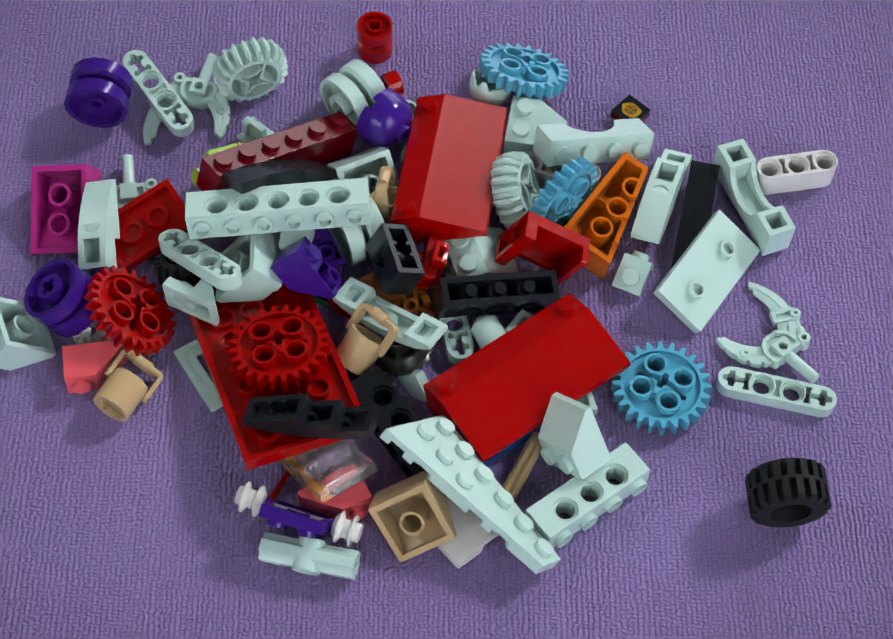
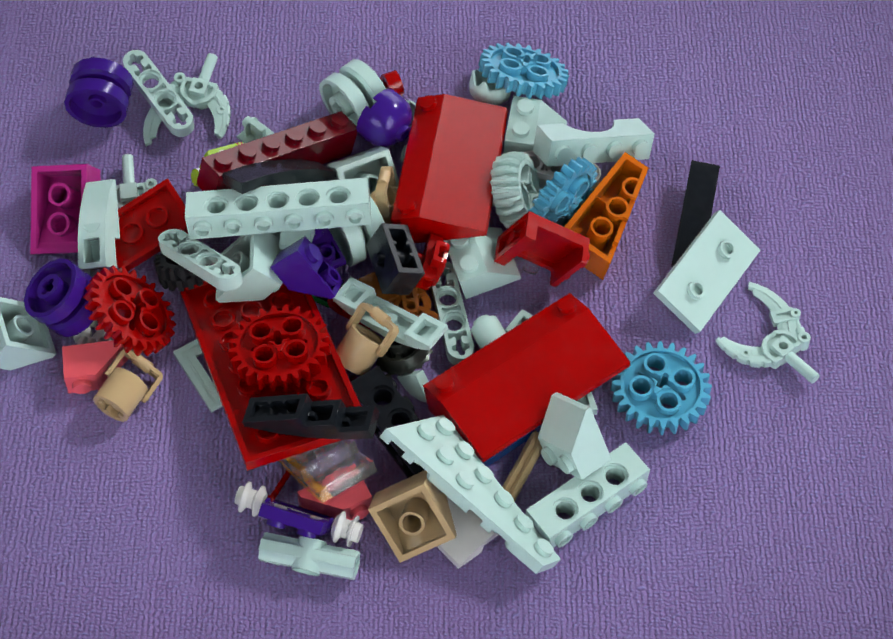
light aqua slope [162,276,220,326] -> none
light aqua gear [212,37,288,103] -> none
red wheel [357,11,393,64] -> none
black brick [431,270,561,318] -> none
tile [610,94,651,122] -> none
light aqua bracket [612,250,655,297] -> none
light aqua slope [631,149,692,244] -> none
light aqua arch [713,139,796,256] -> none
light aqua beam [716,366,837,418] -> none
black tyre [745,458,831,527] -> none
white beam [756,150,838,195] -> none

